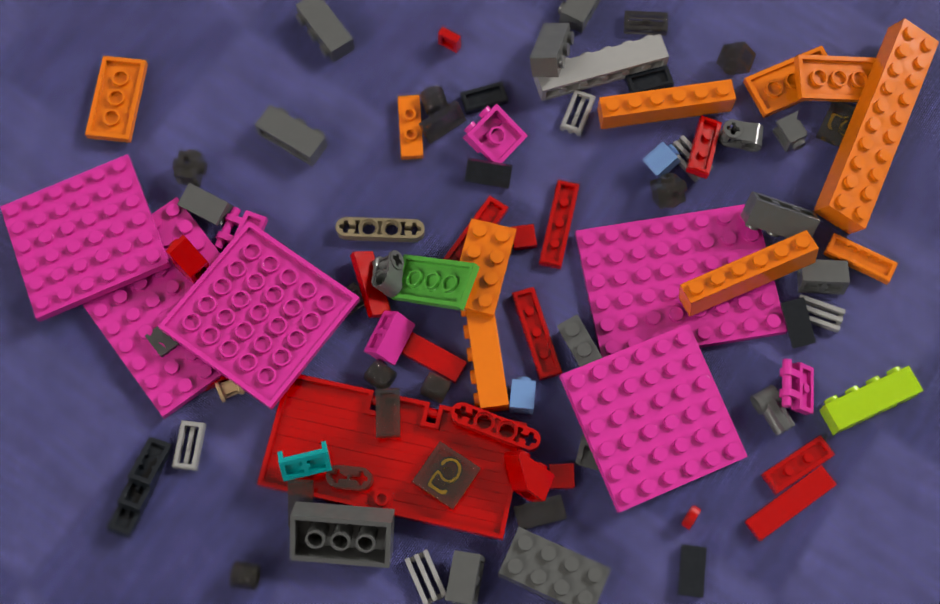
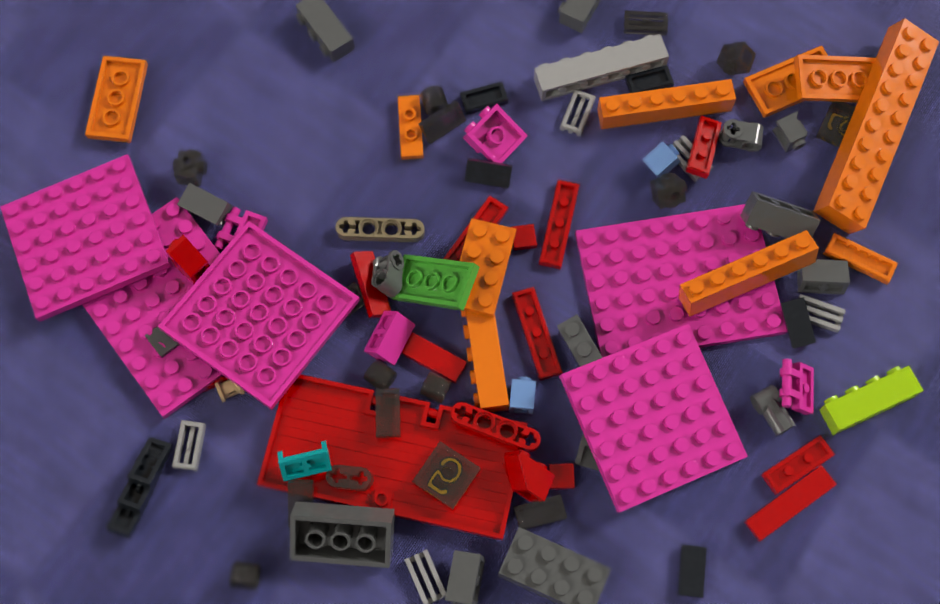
dark grey brick [255,104,328,167] -> none
red tile [438,26,461,53] -> none
dark grey brick [530,23,574,77] -> none
red tile [681,505,702,530] -> none

